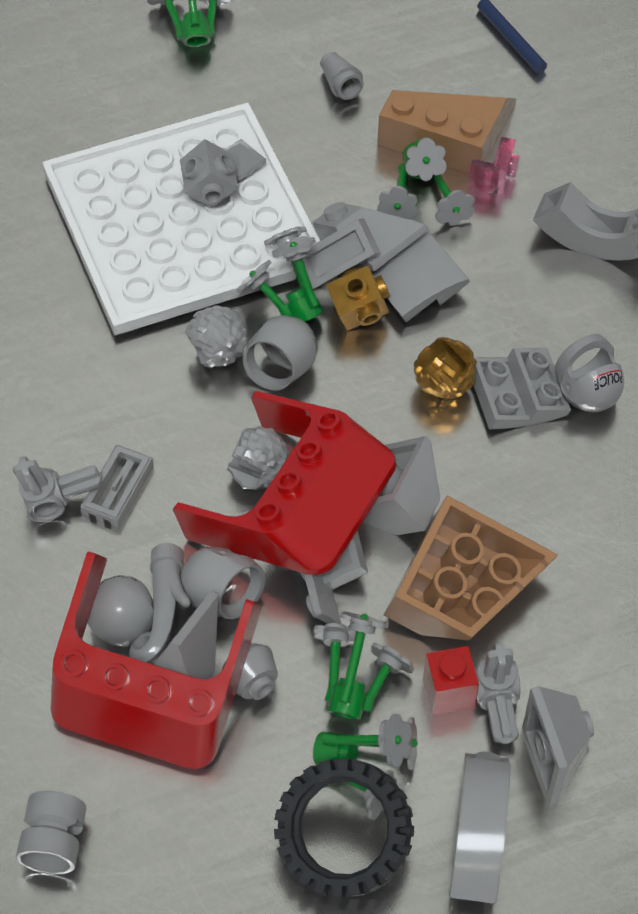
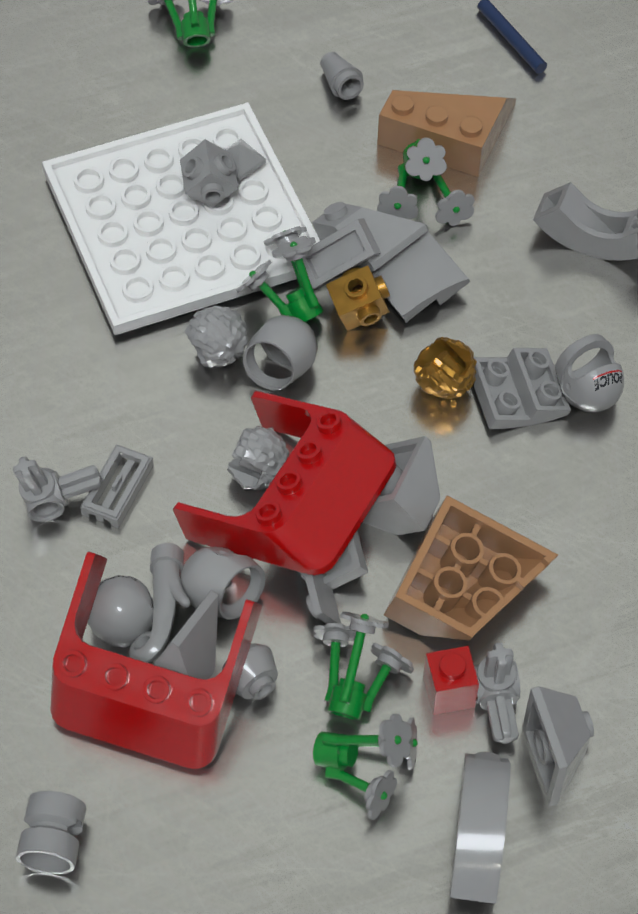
black tyre [274,759,414,898] -> none
clear pink bracket [468,137,520,196] -> none

